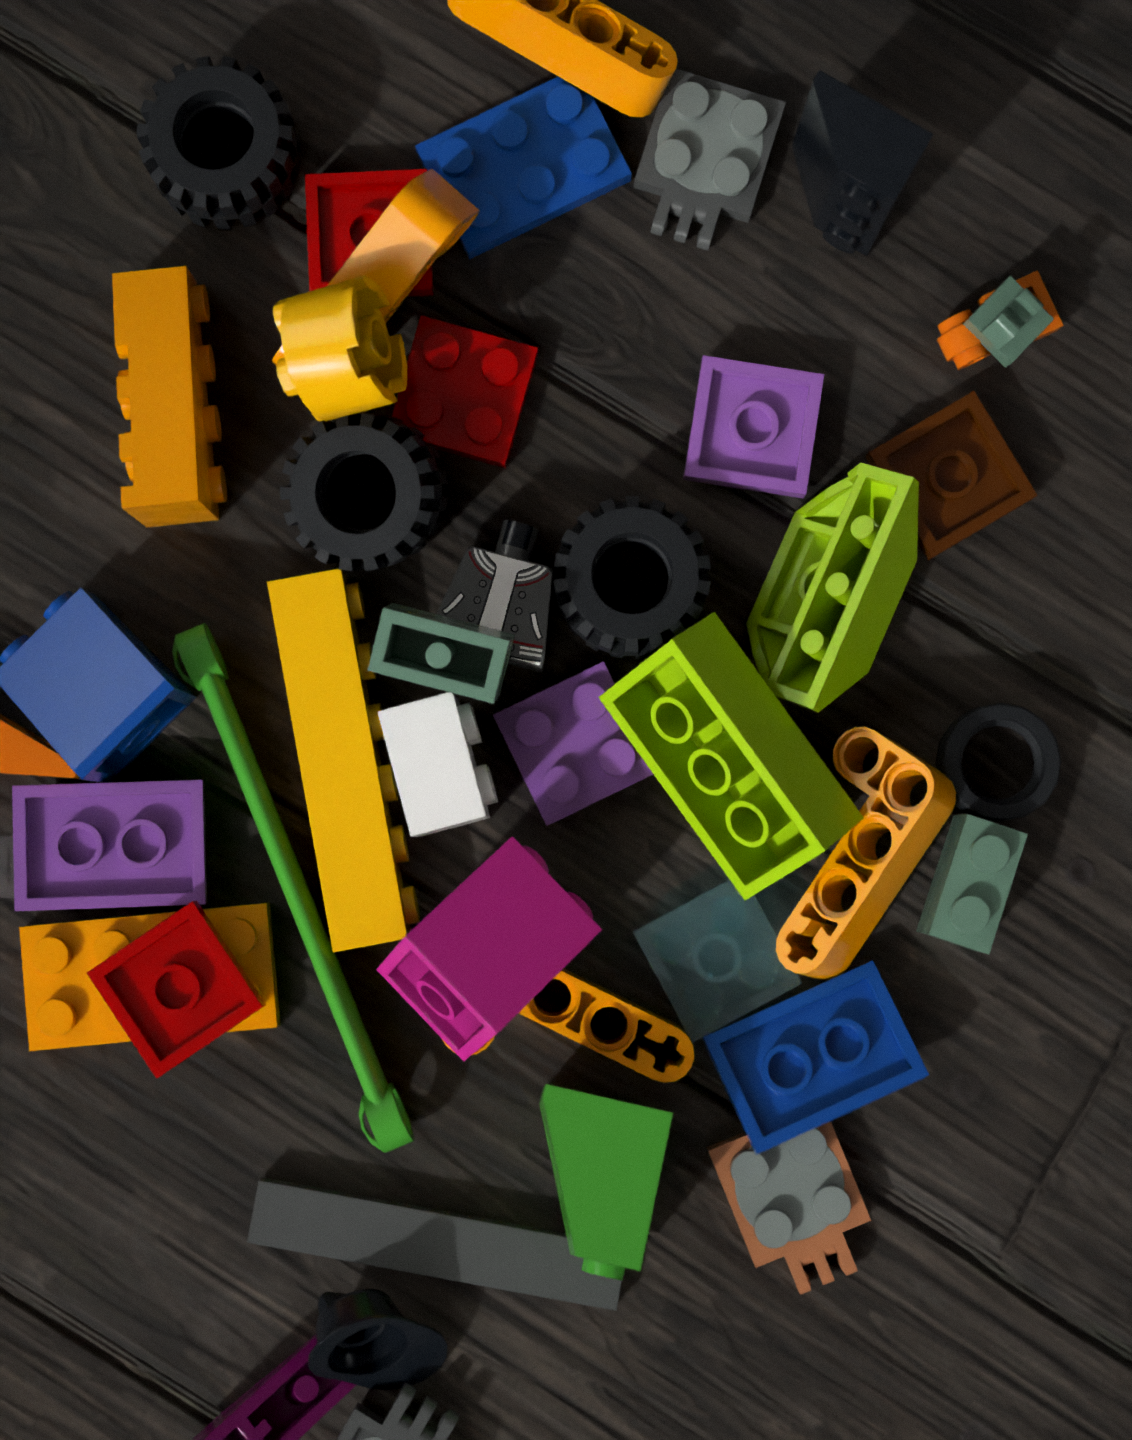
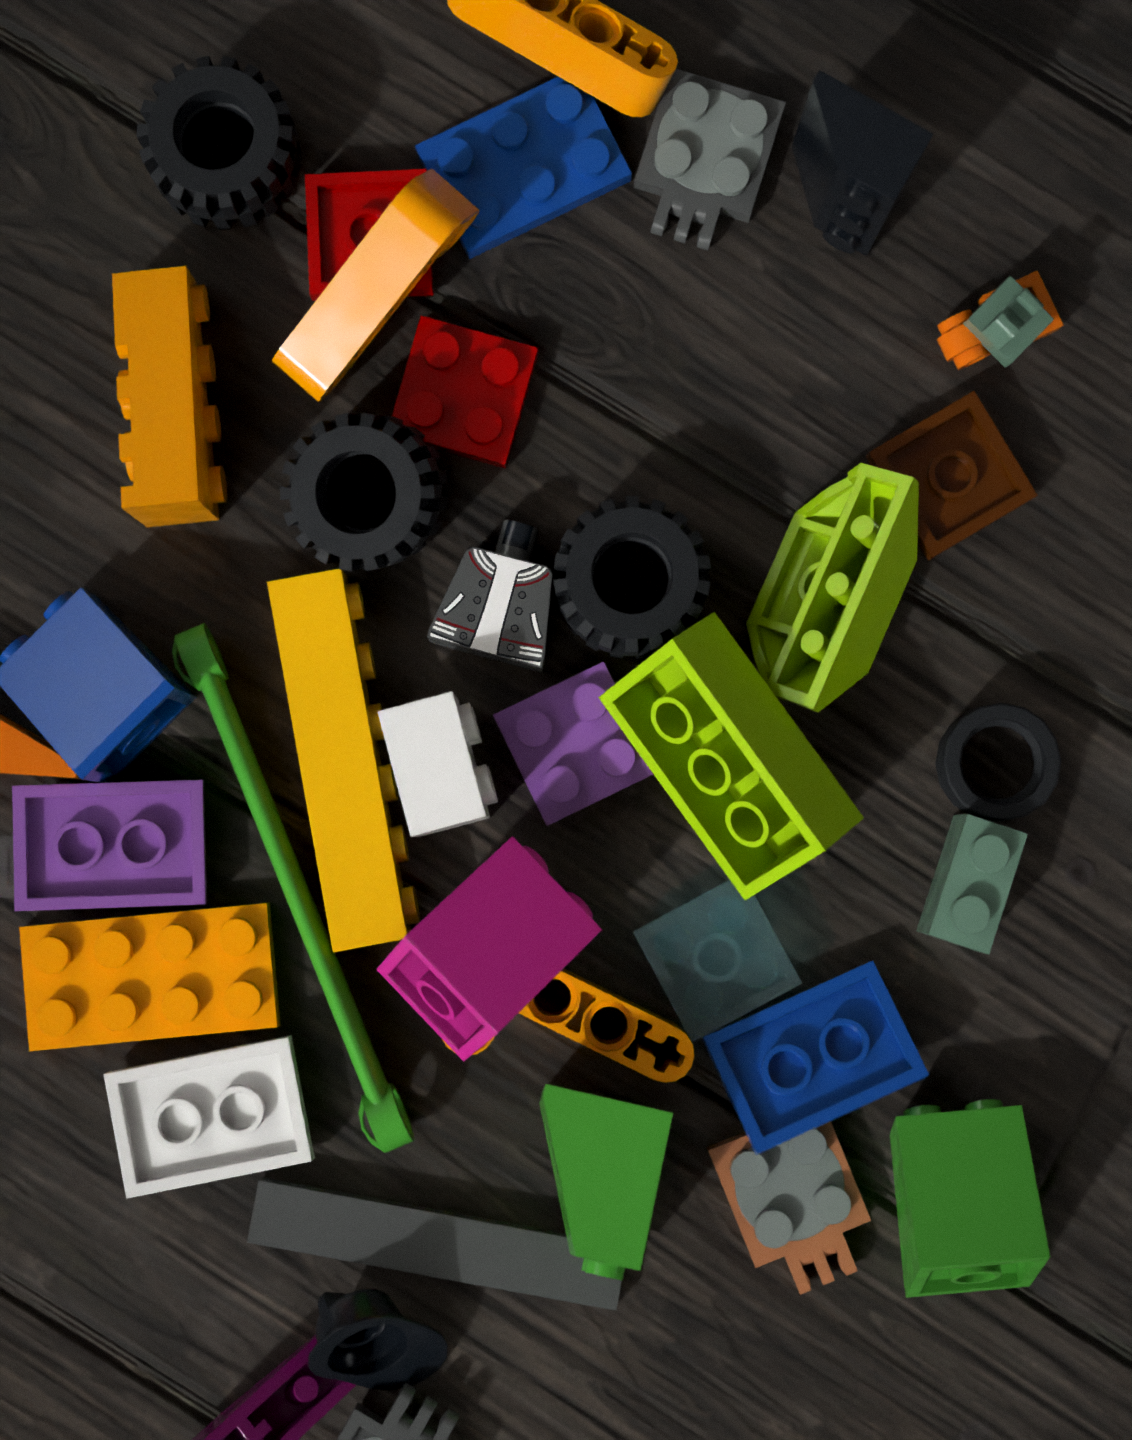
red plate [87,901,266,1079] -> none
yellow brick [273,275,407,421] -> none
sand green brick [367,603,515,704] -> none
medium lavender plate [683,355,824,498] -> none
light orange beam [776,727,956,980] -> none
none -> white plate [103,1035,315,1199]
none -> bright green slope [890,1099,1050,1298]

